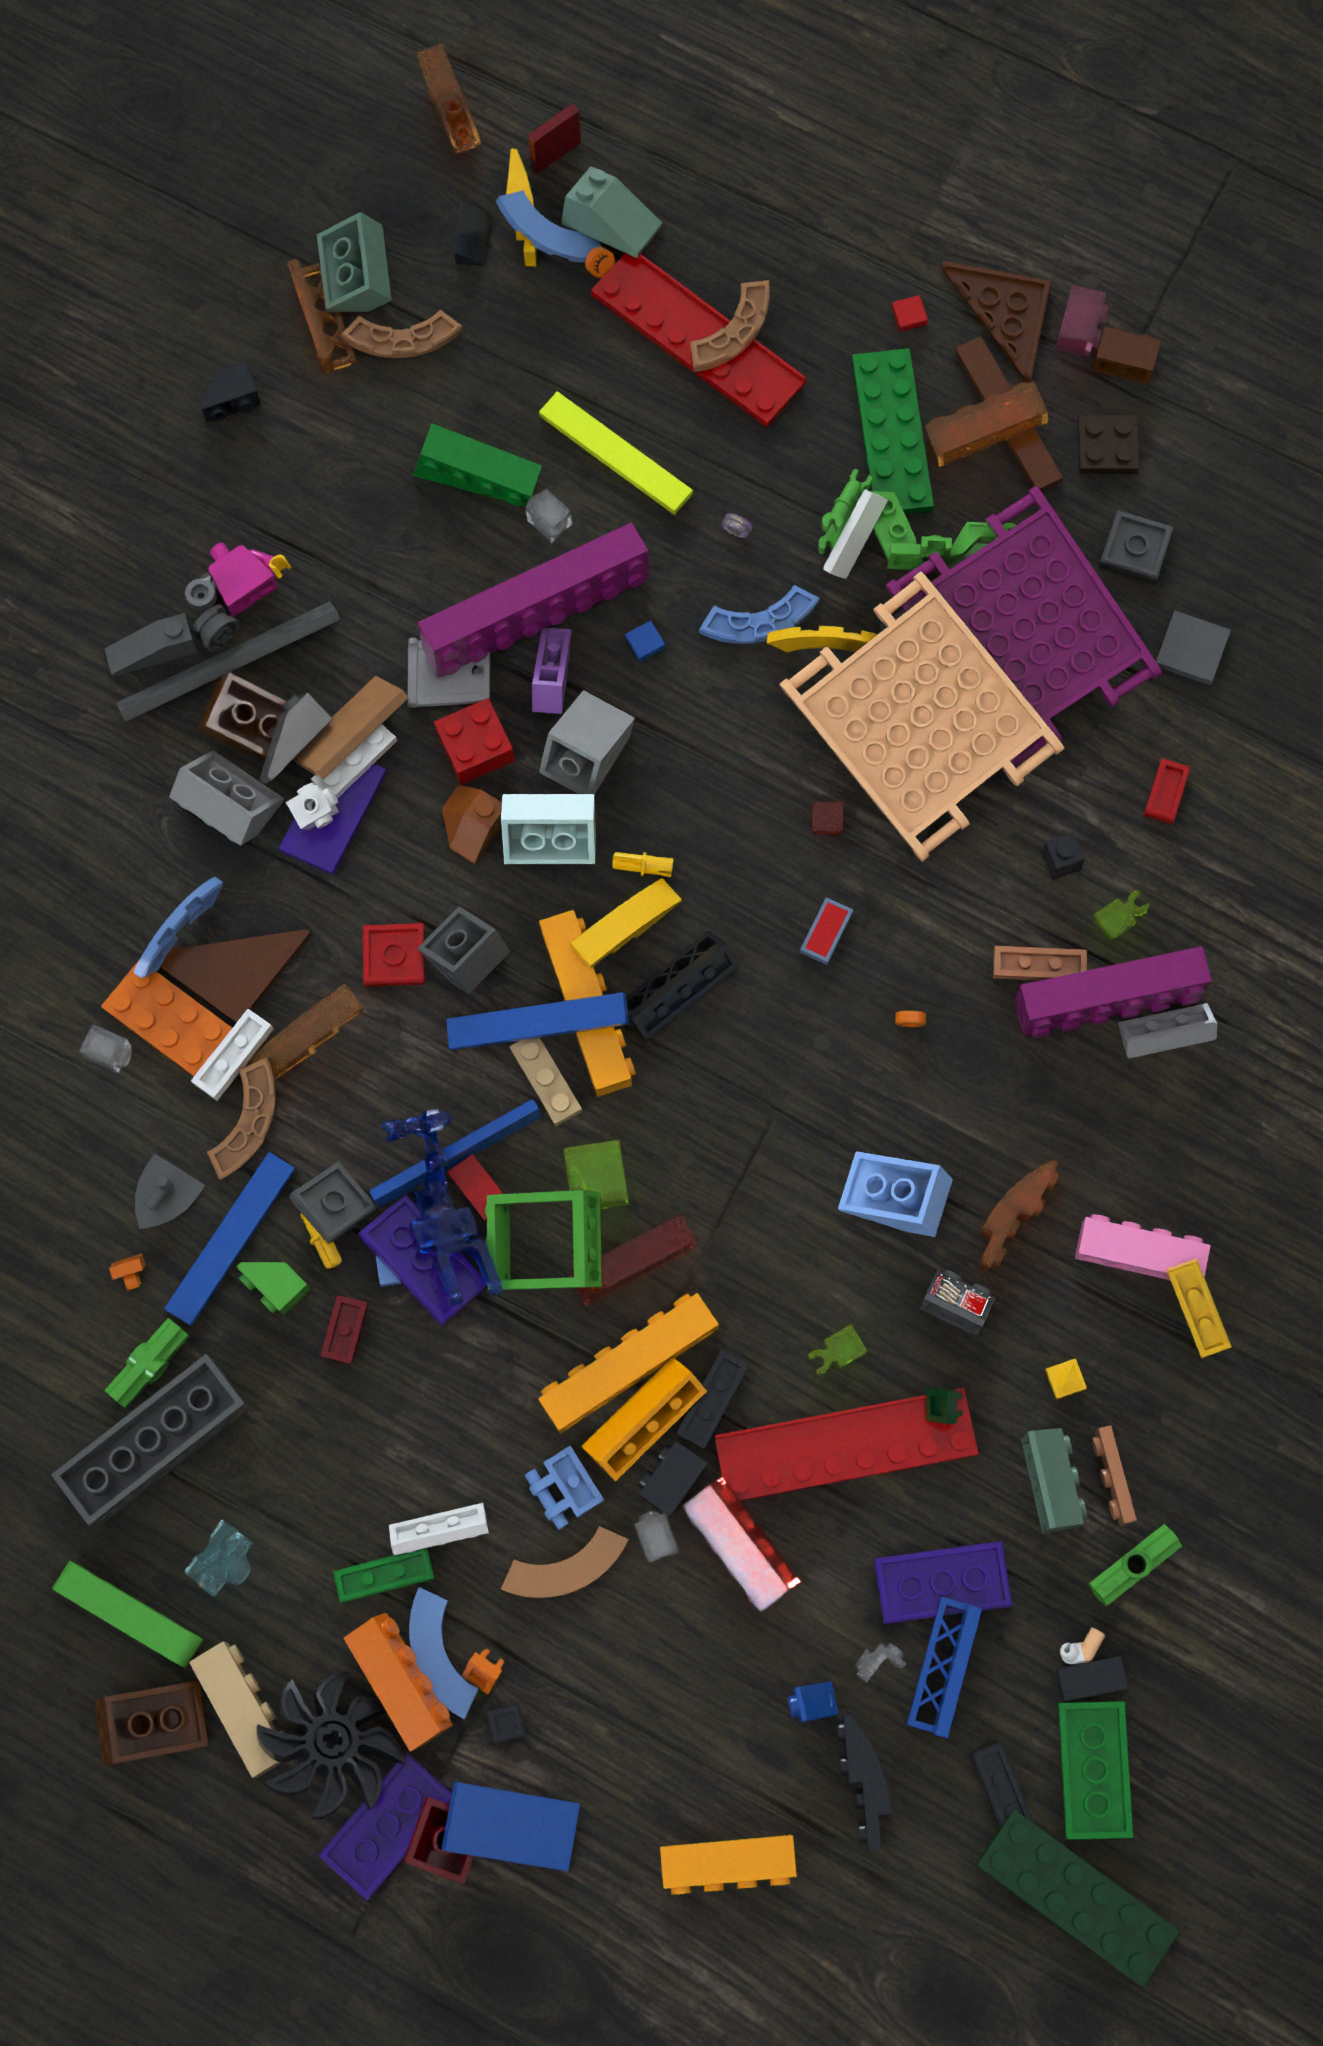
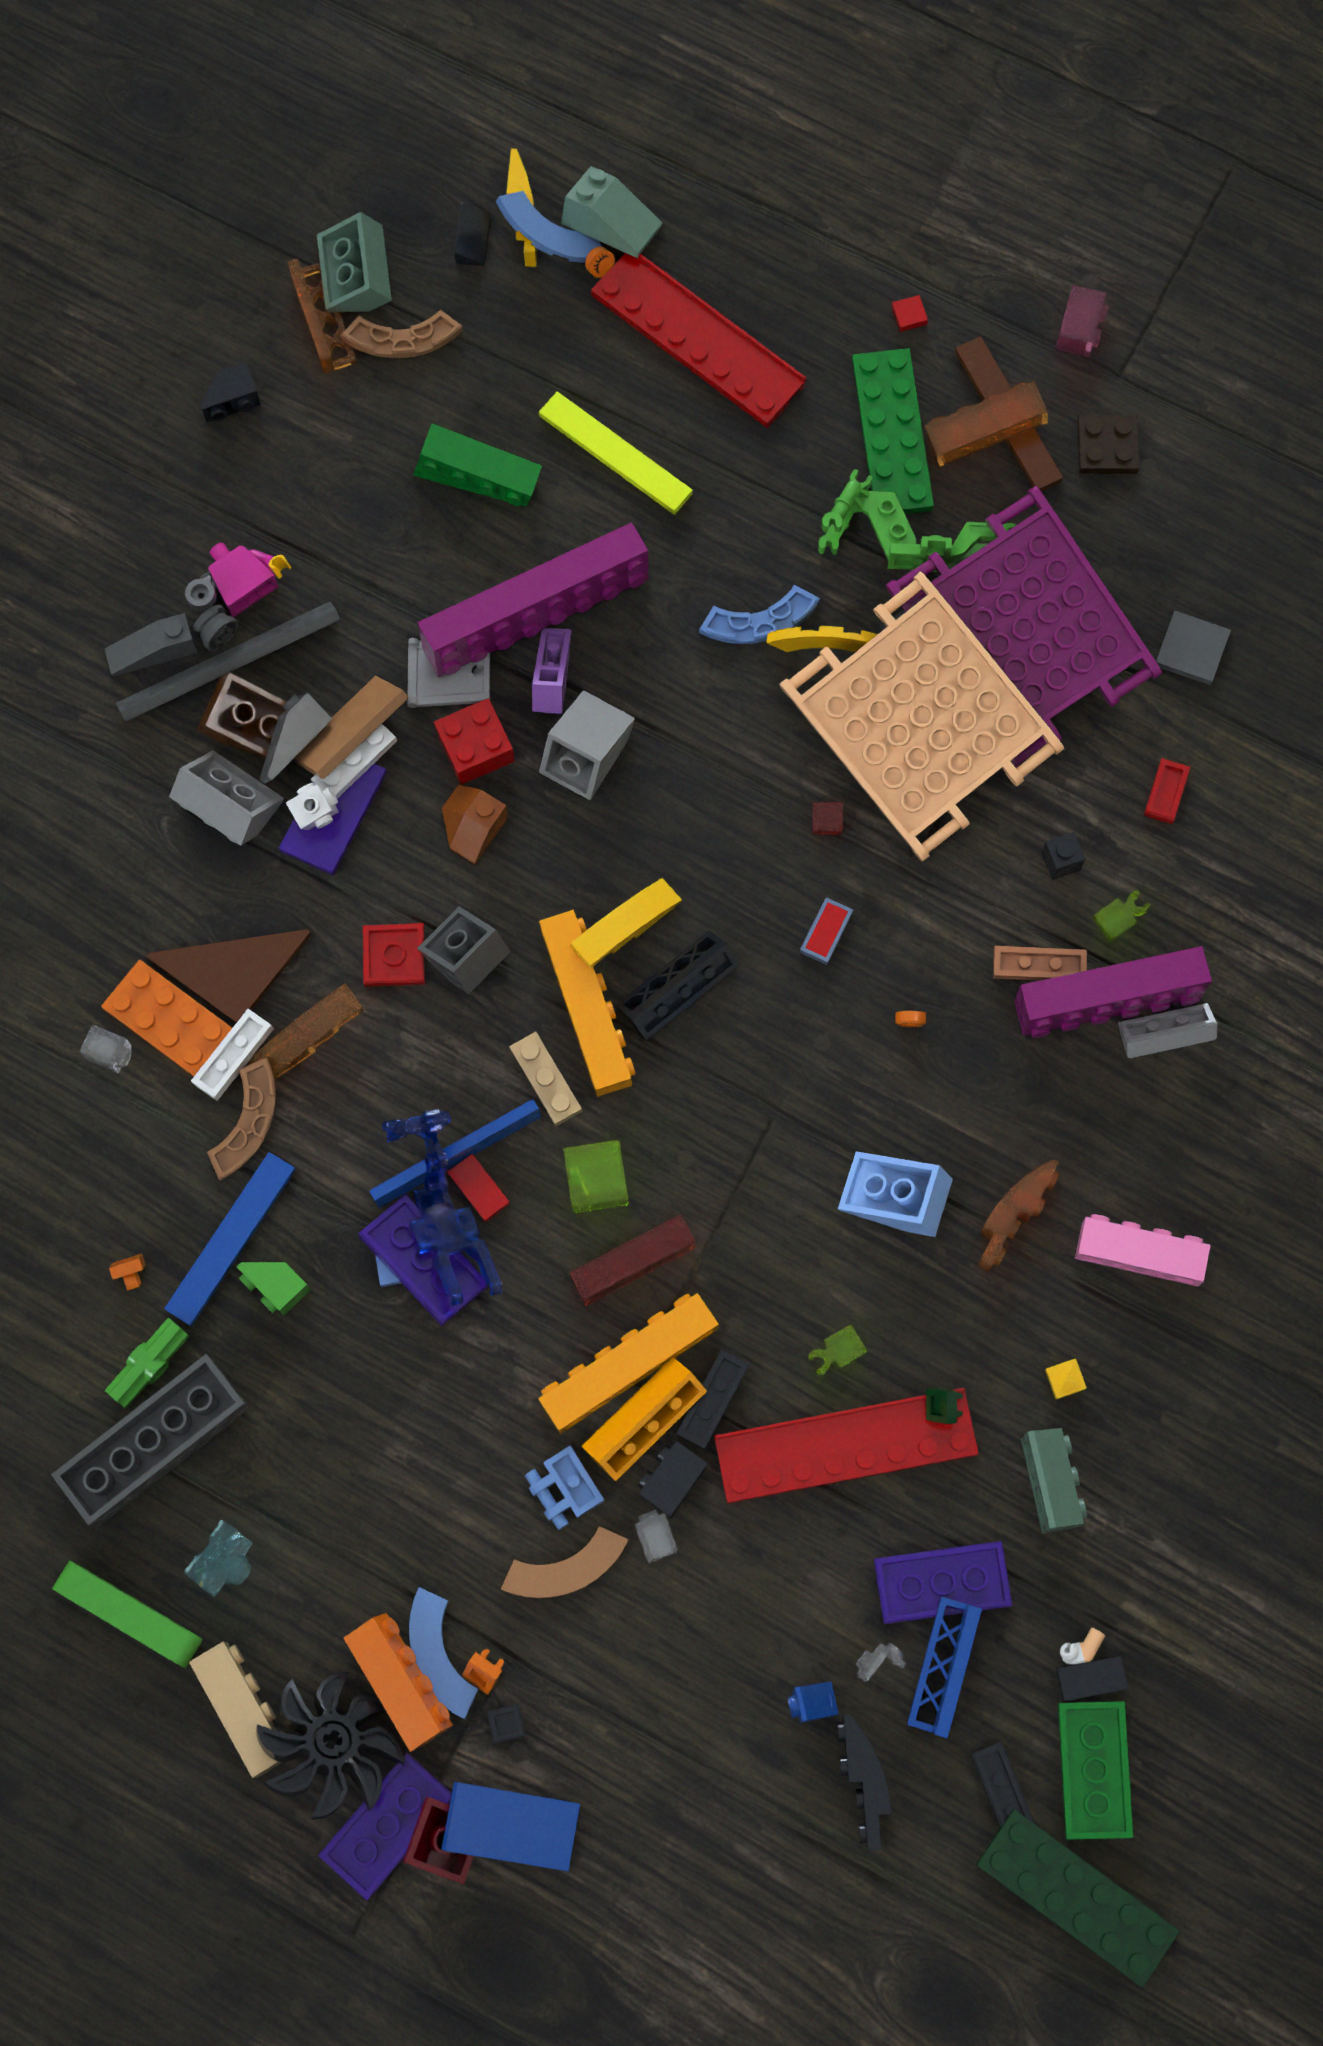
reddish brown slope [94,1680,208,1765] -> none
medium blue tile [133,877,223,978] -> none
dark grey shield [135,1153,206,1230] -> none
dark grey tile [289,1161,378,1244] -> none
yellow axle [301,1214,342,1269] -> none
dark red plate [320,1295,369,1365] -> none
green tile [333,1547,435,1604] -> none
white plate [389,1503,489,1555] -> none
clear orange slope [416,43,482,154] -> none
blue tile [446,992,629,1051] -> none
bright green window [485,1190,602,1290] -> none
light aqua brick [501,794,596,864] -> none
clear brick [525,488,572,543] -> none
dark red tile [528,104,581,174] -> none
yellow axle [612,852,673,877] -> none
blue tile [625,620,665,662] -> none
light orange brick [660,1835,797,1895] -> none
clear red brick [683,1477,801,1612] -> none
medium nougat tile [690,280,770,372] -> none
clear tile [722,513,753,538] -> none
white tile [823,489,888,579] -> none
slope [920,1270,995,1336] -> none
reddish brown tile [941,261,1051,383] -> none
bright green piece [1088,1524,1182,1607] -> none
nougat plate [1092,1426,1137,1526] -> none
reddish brown brick [1093,327,1161,385] -> none
dark grey tile [1099,510,1173,583] -> none
yellow tile [1167,1258,1231,1358] -> none

